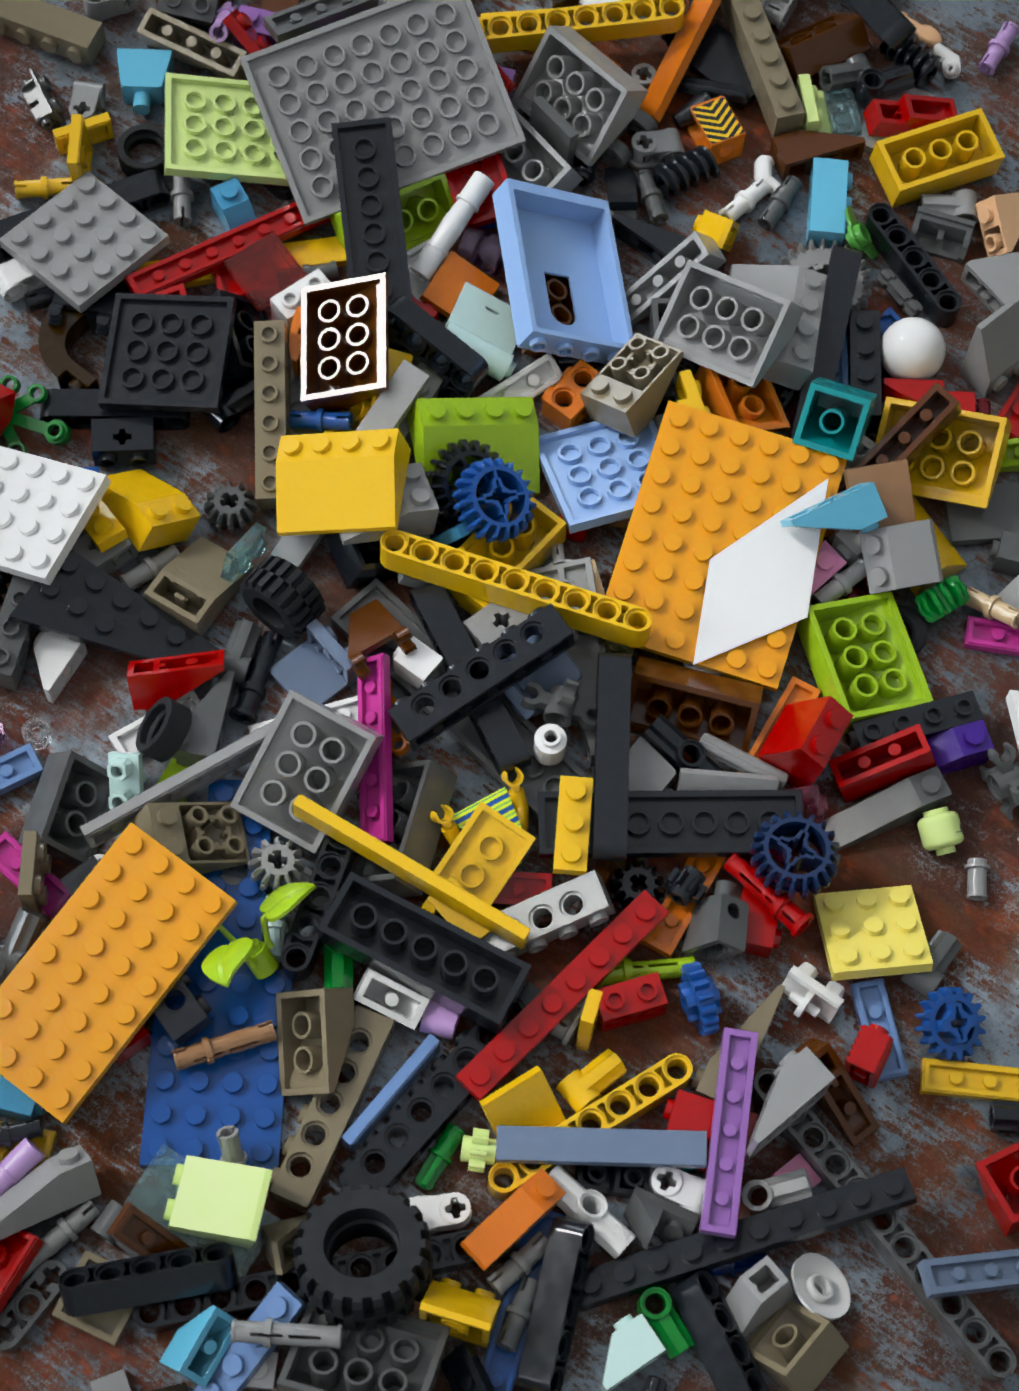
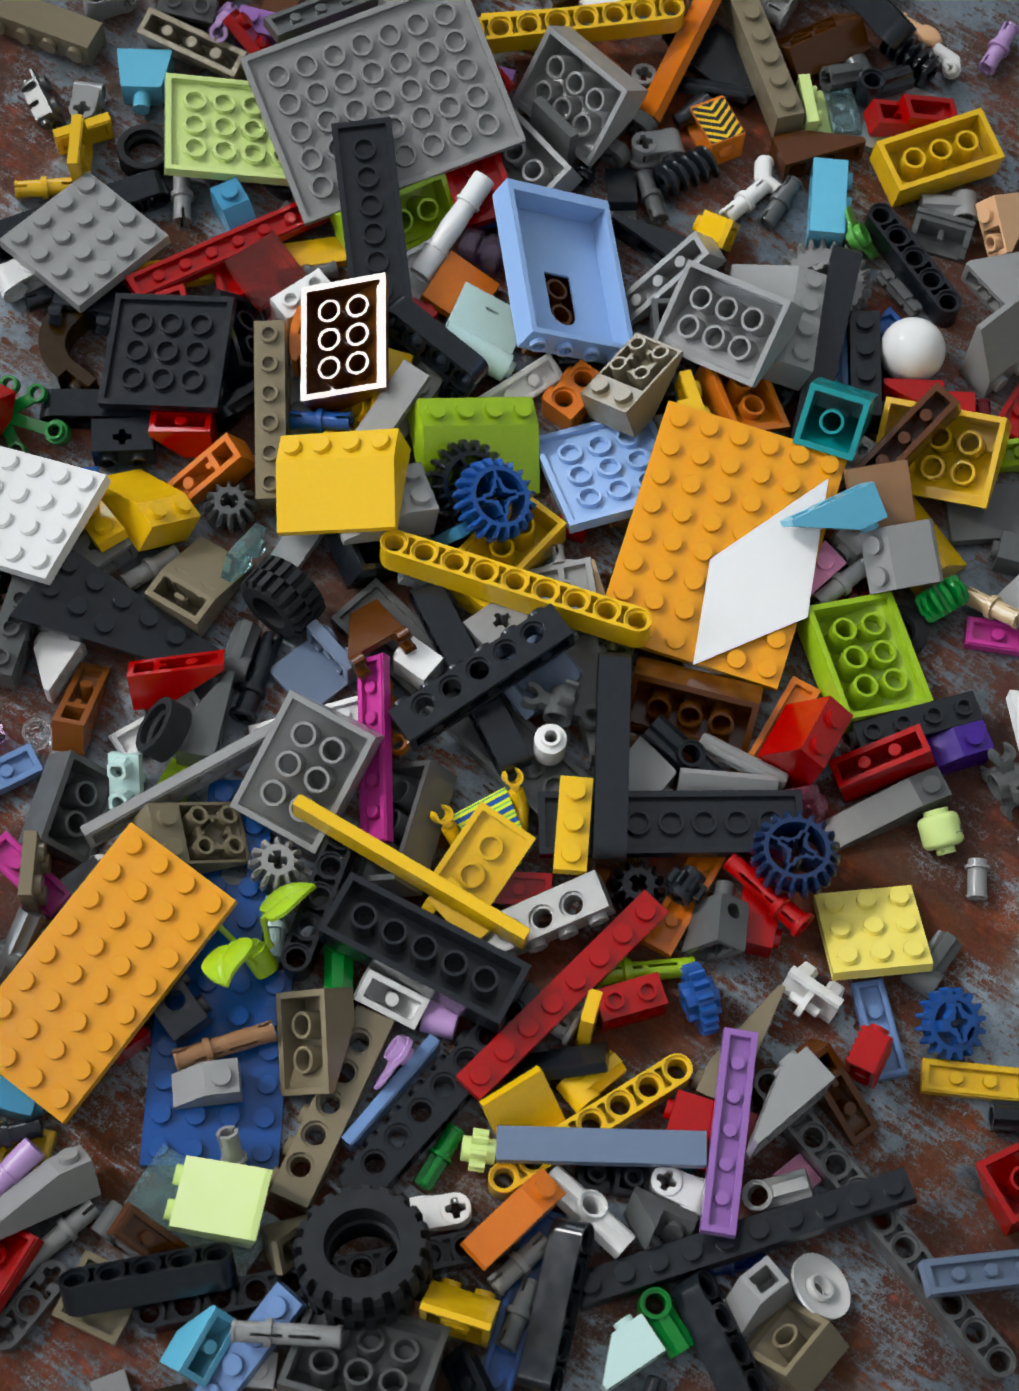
none -> dark orange slope [52,662,111,756]
none -> red slope [148,411,218,458]
none -> orange slope [167,432,255,505]
none -> light grey slope [171,1058,243,1110]
none -> lavender plate [373,1034,414,1090]
none -> black tile [505,1042,609,1084]

